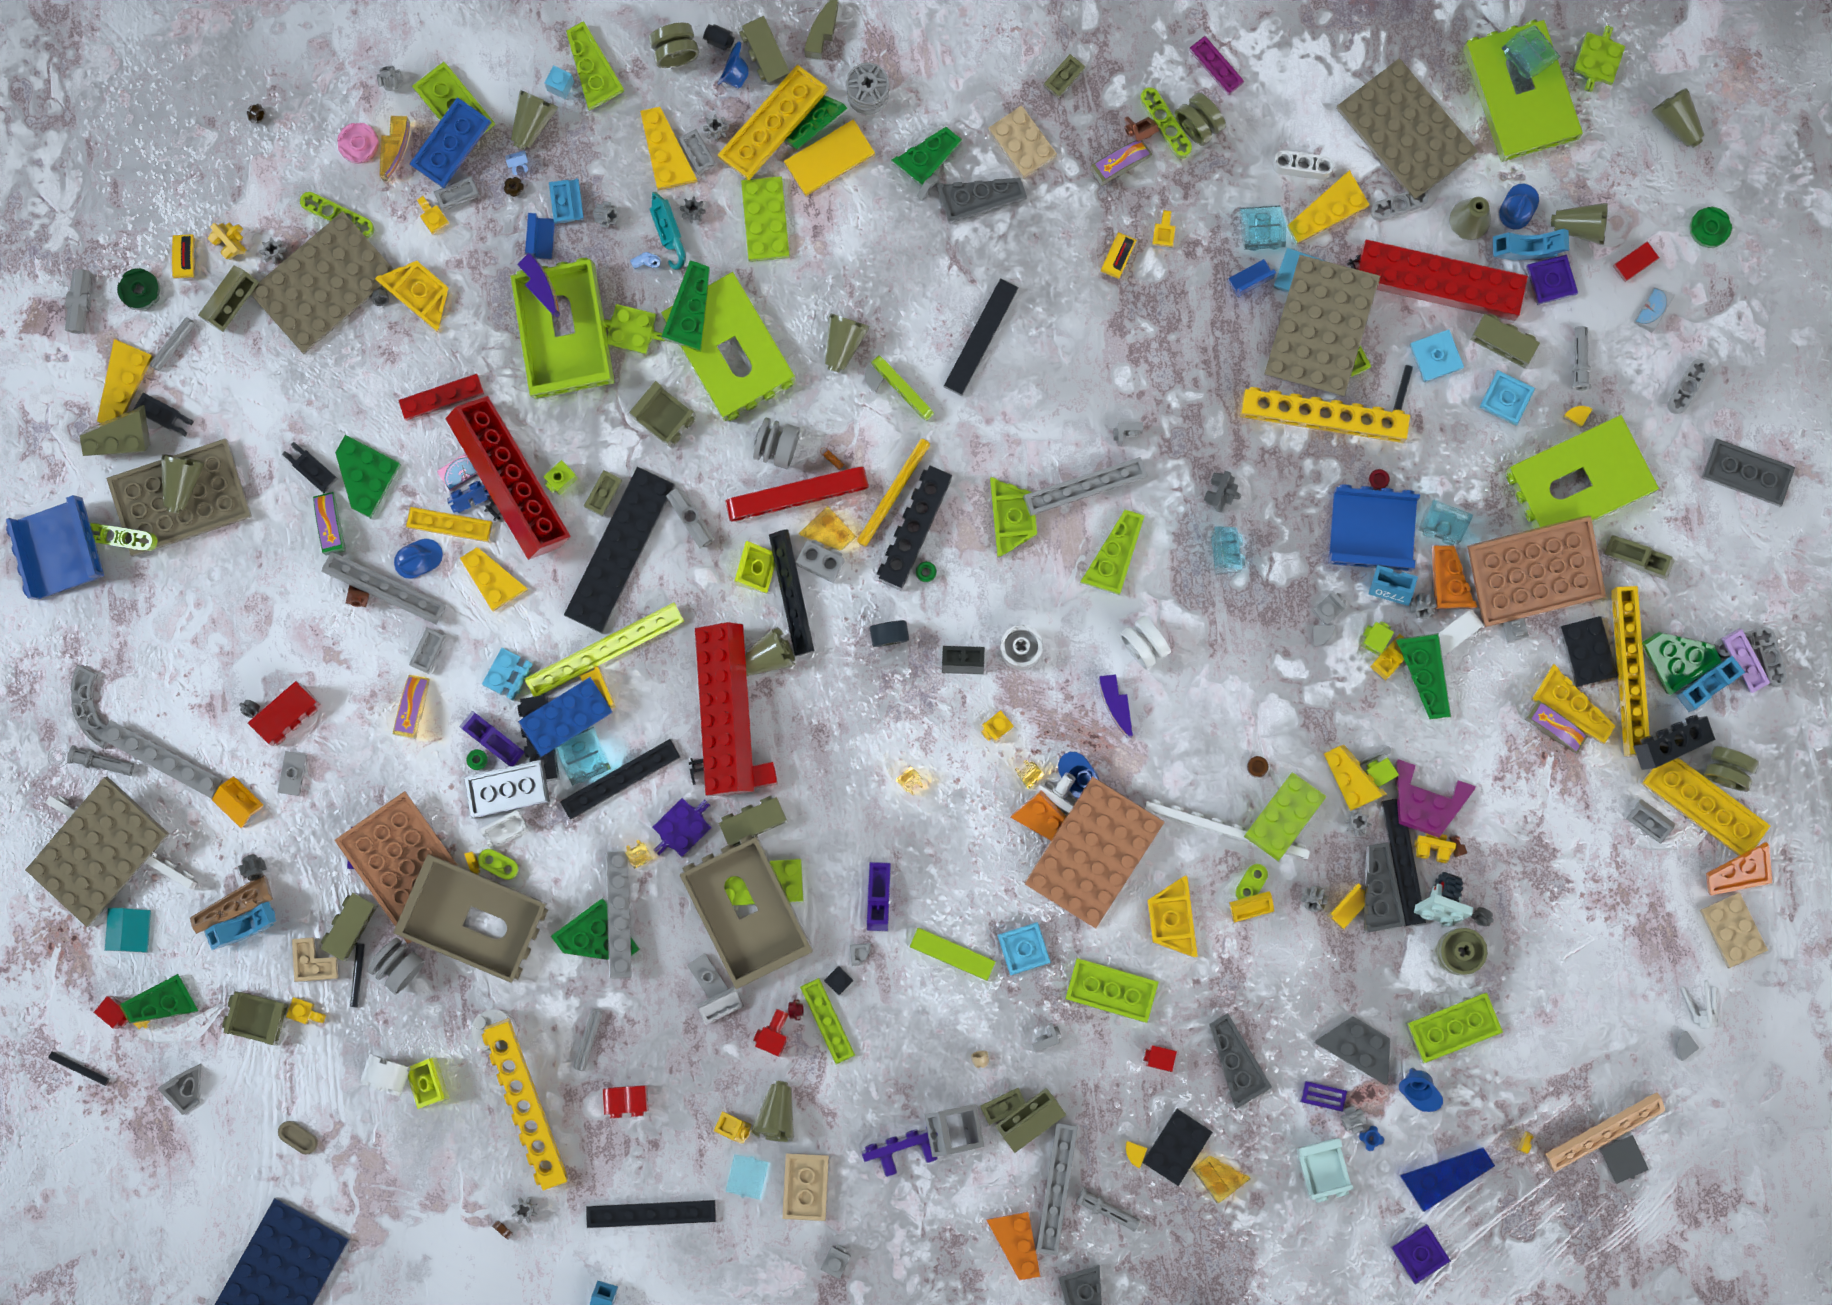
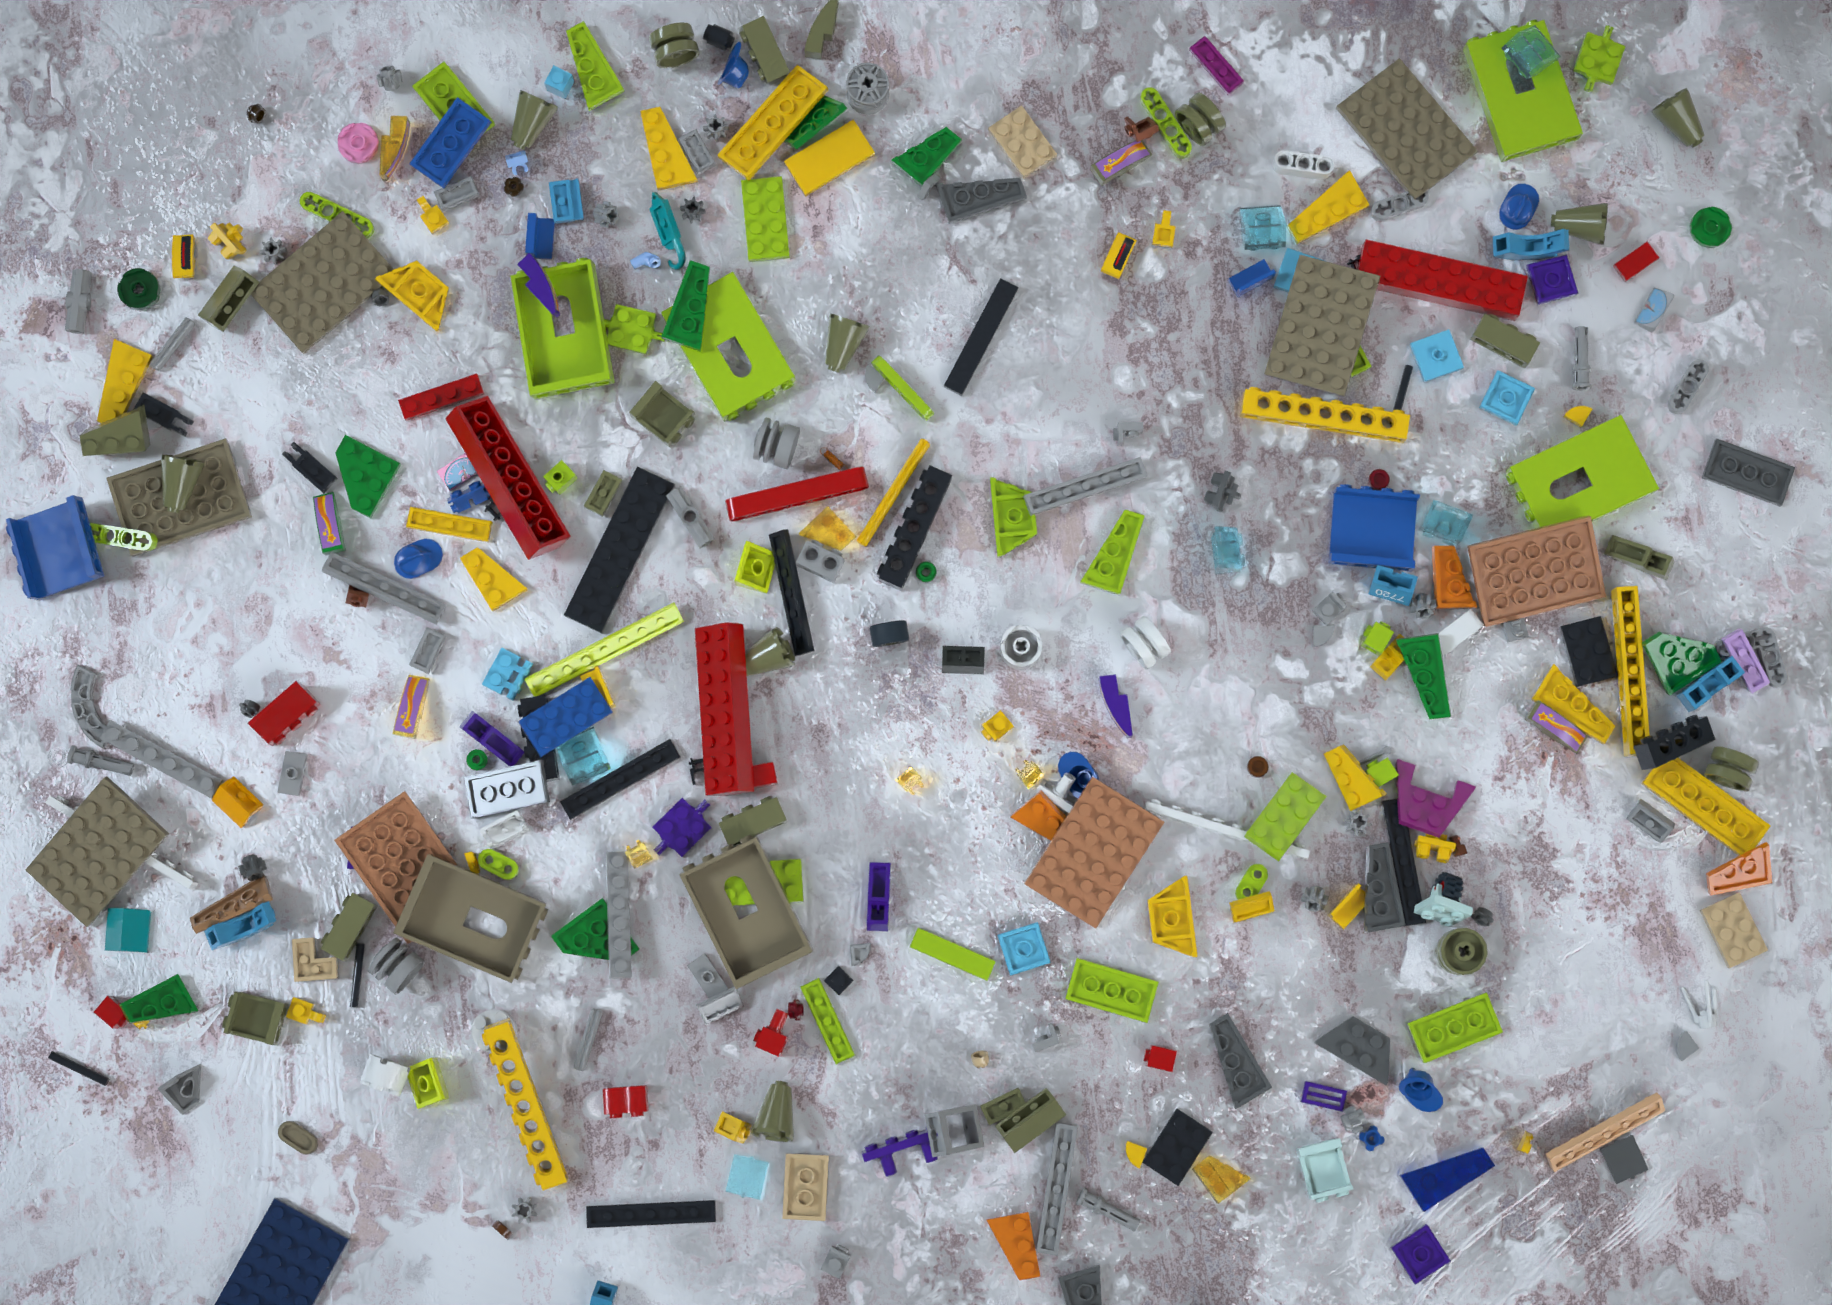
olive plate [1043,54,1086,99] -> none
olive cone [1449,197,1491,240] -> none

